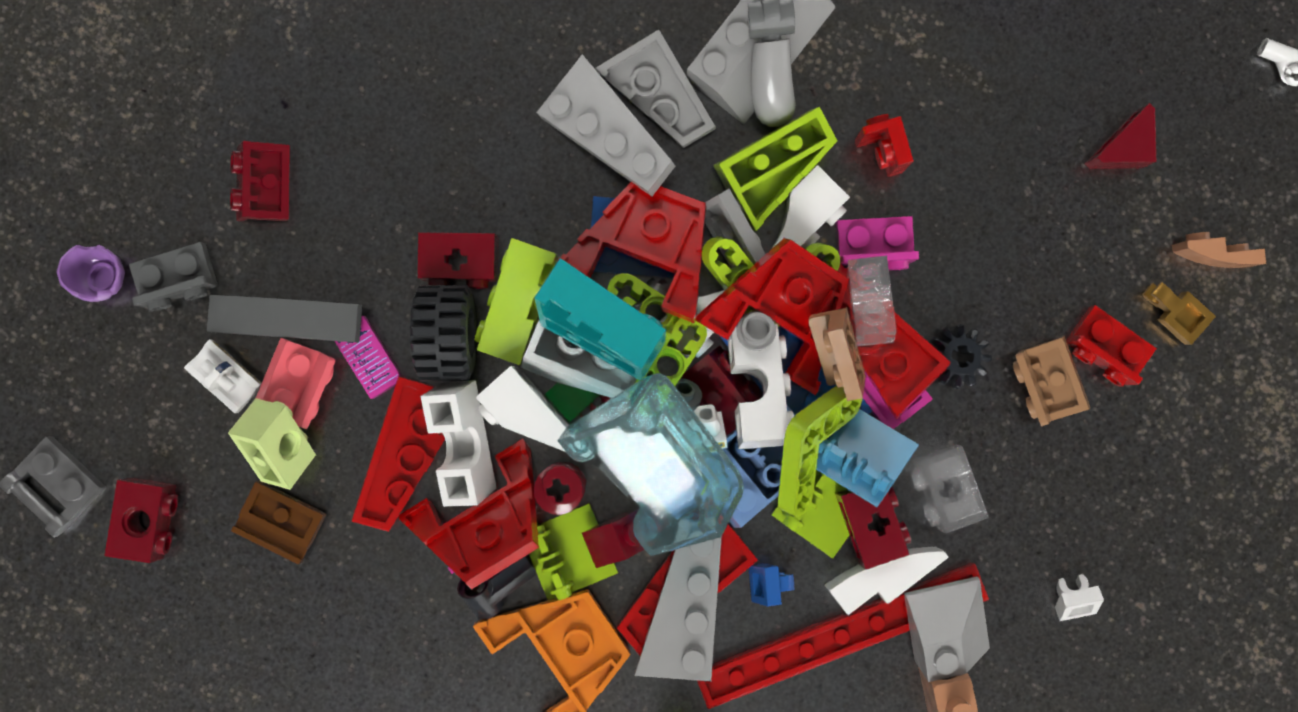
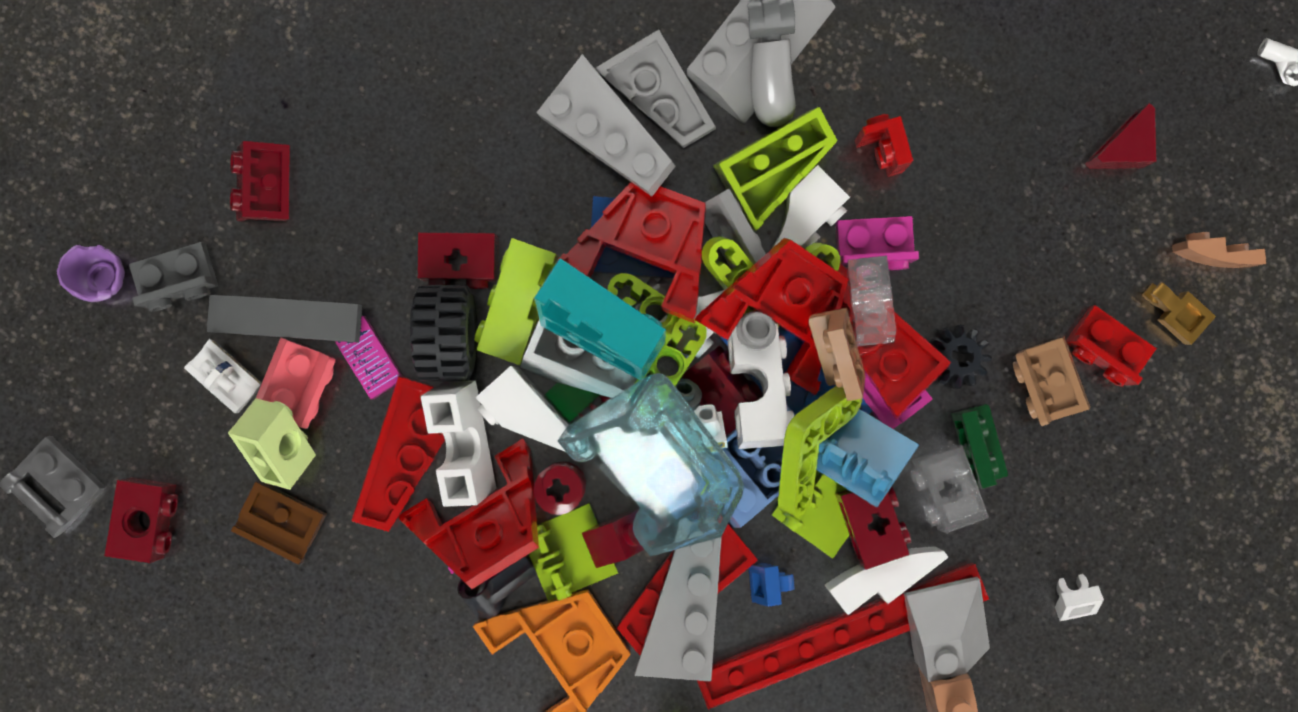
none -> dark green bracket [951,404,1008,489]

